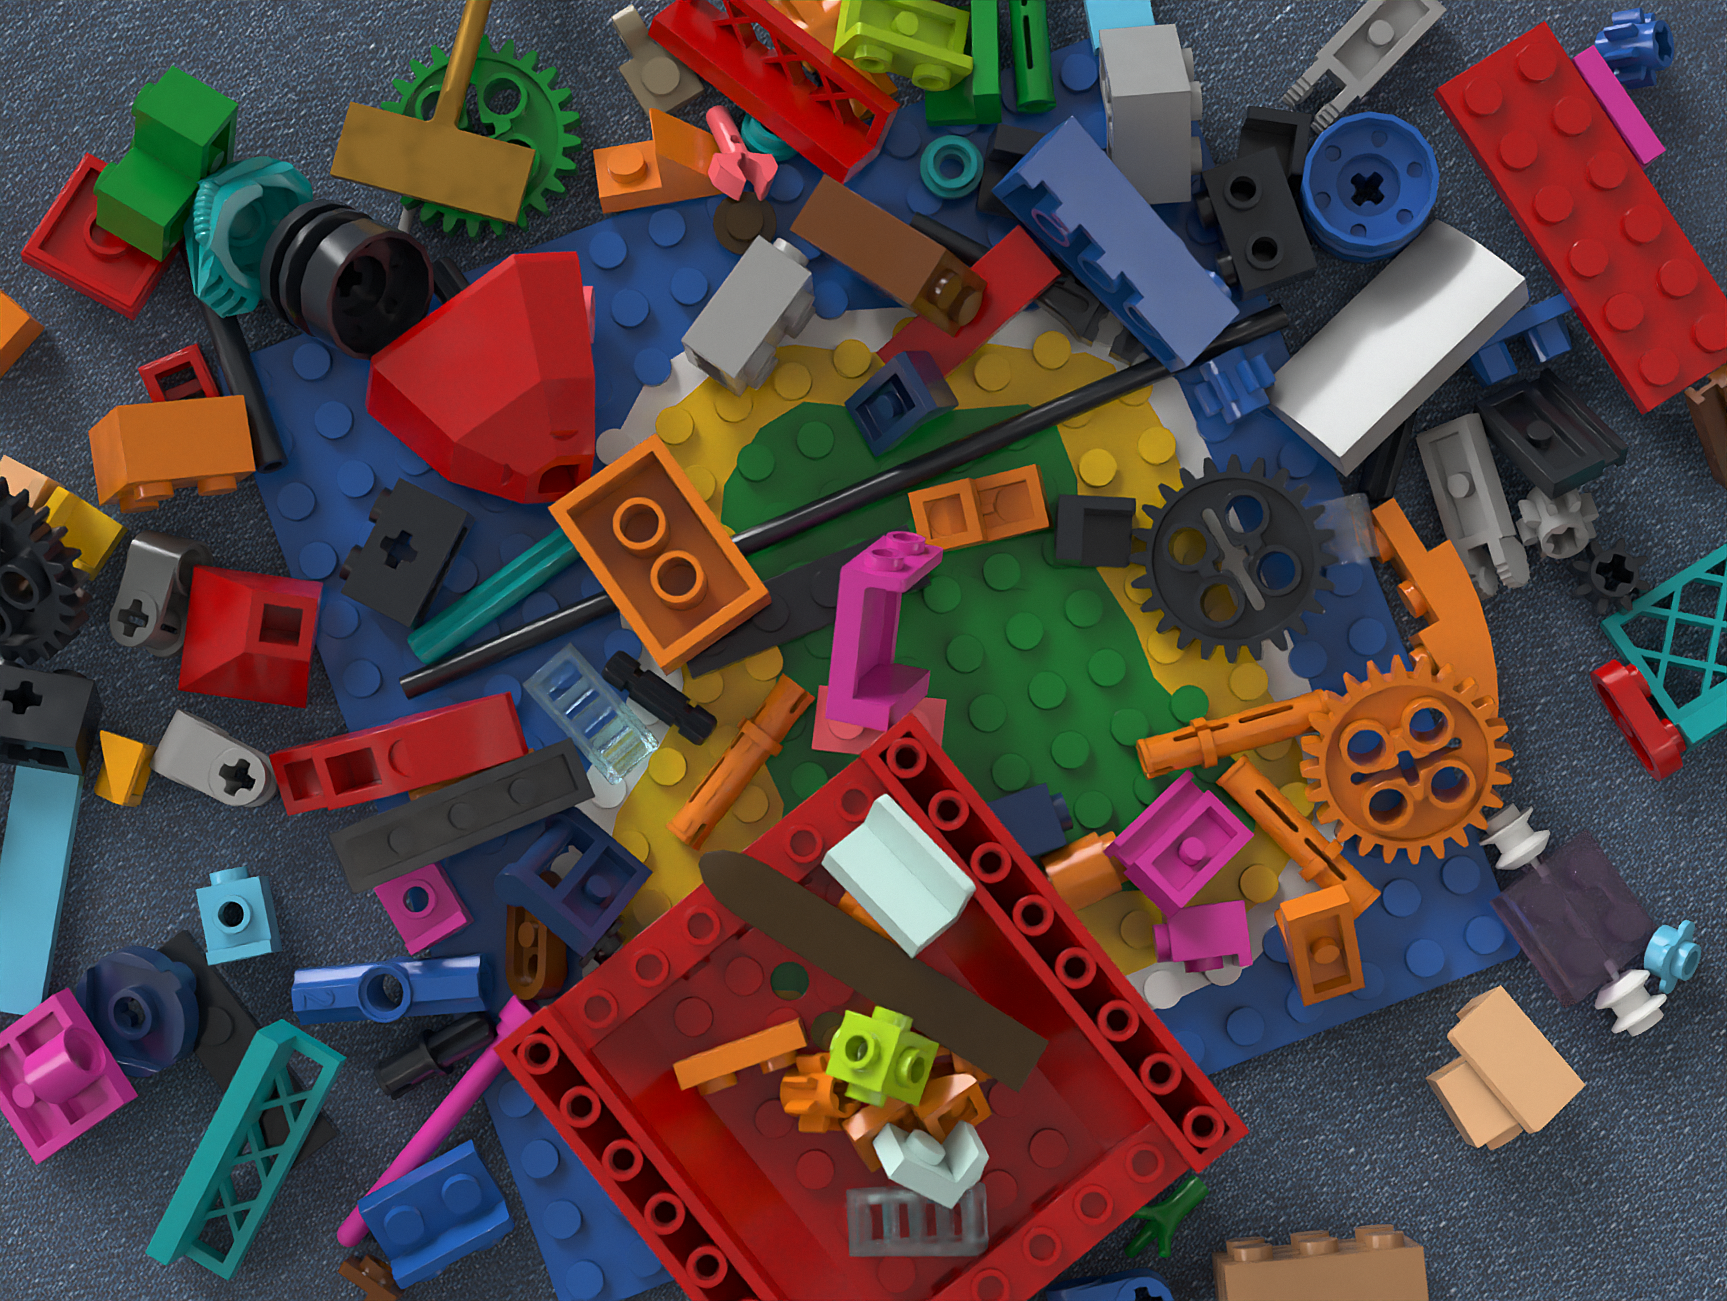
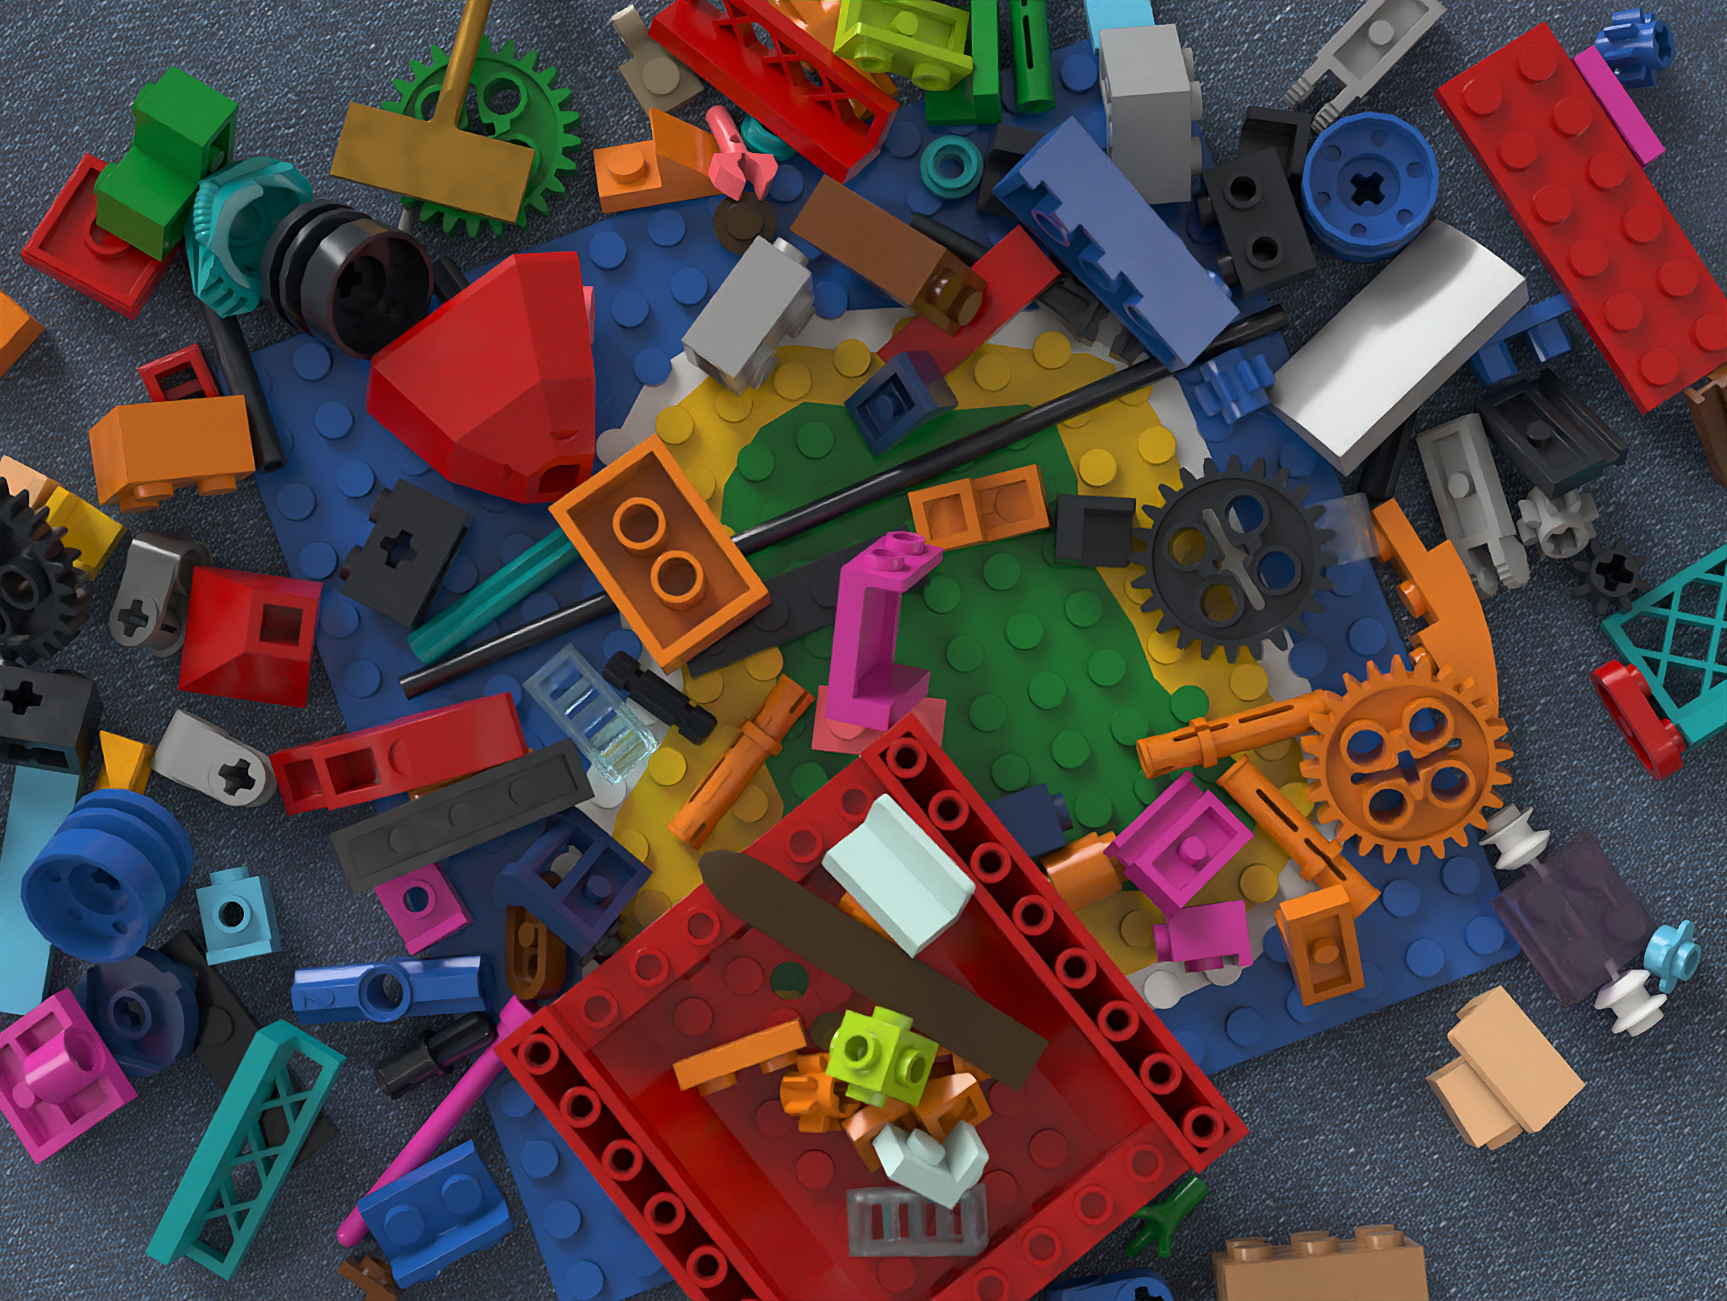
none -> blue wheel [20,789,194,963]

